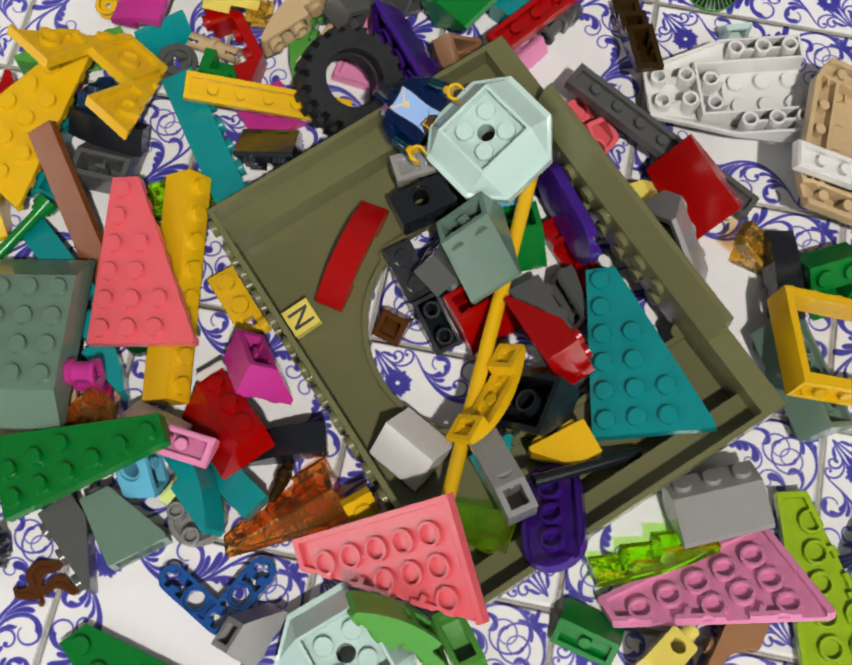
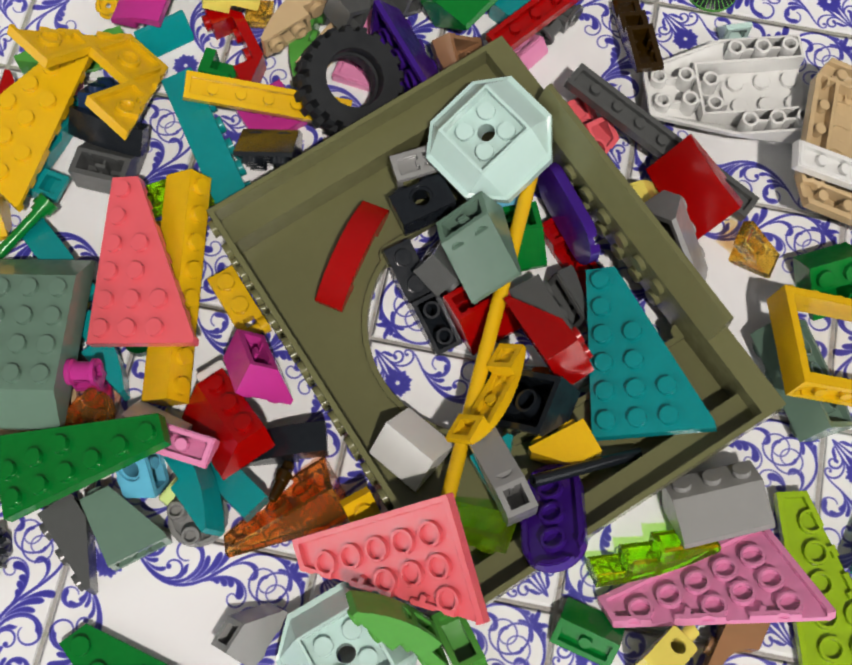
reddish brown piece [13,559,81,607] -> none
dark orange tile [28,120,103,285] -> none
dark grey gear [157,43,198,80] -> none
blue beam [158,557,278,636] -> none
tan pin [187,32,243,65] -> none
light yellow tile [281,297,323,340] -> none
torso [372,76,466,166] -> none
reddish brown slope [372,306,414,347] -> none
black slope [762,231,805,319] -> none

